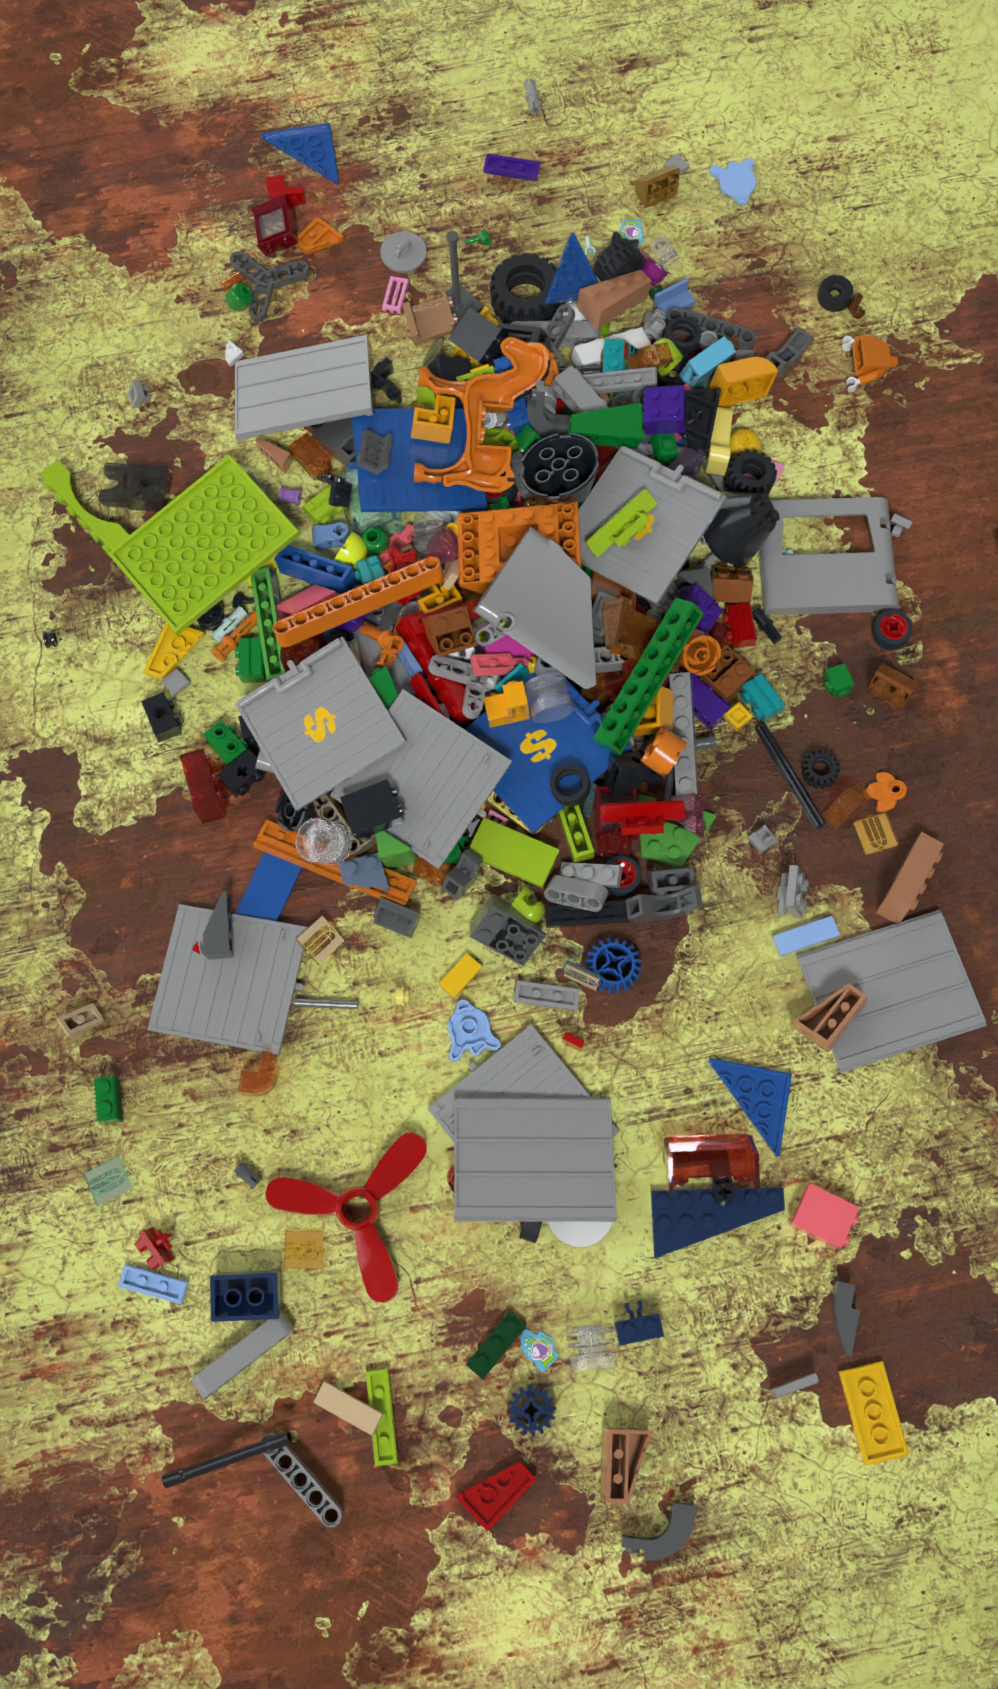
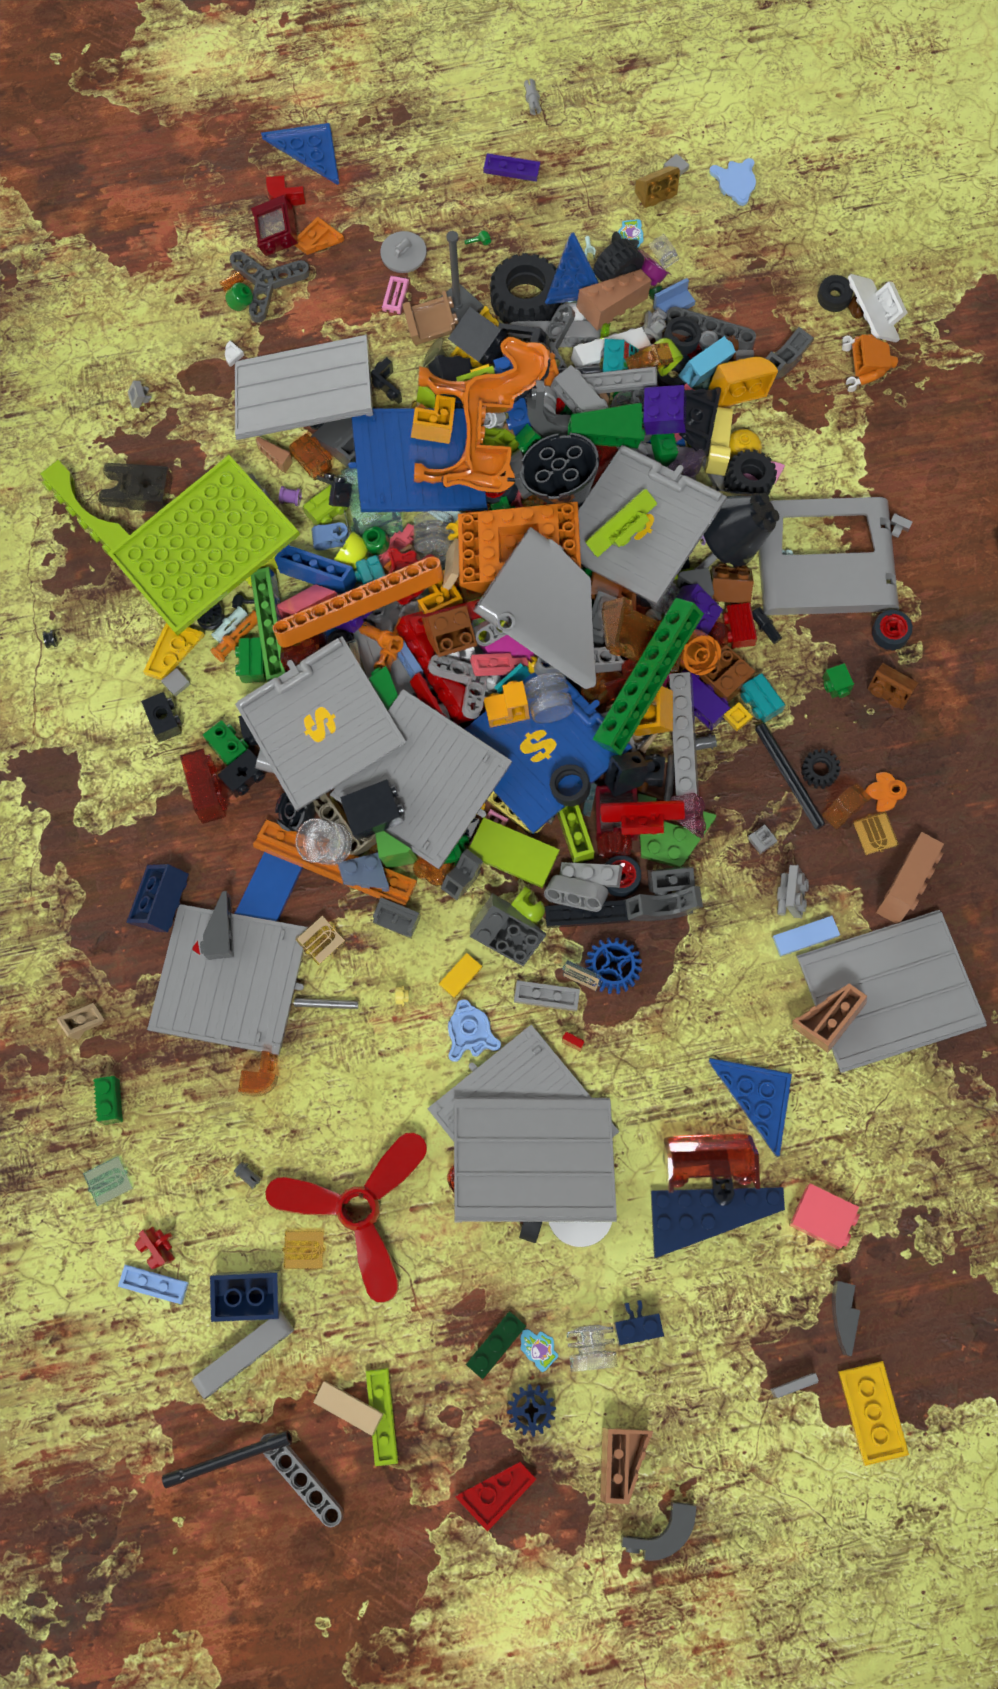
dark grey bracket [357,429,393,475] -> none
clear pink slope [427,527,458,564] -> none
orange brick [640,727,687,777] -> none
none -> dark blue slope [126,864,189,932]
none -> white bracket [848,274,907,342]

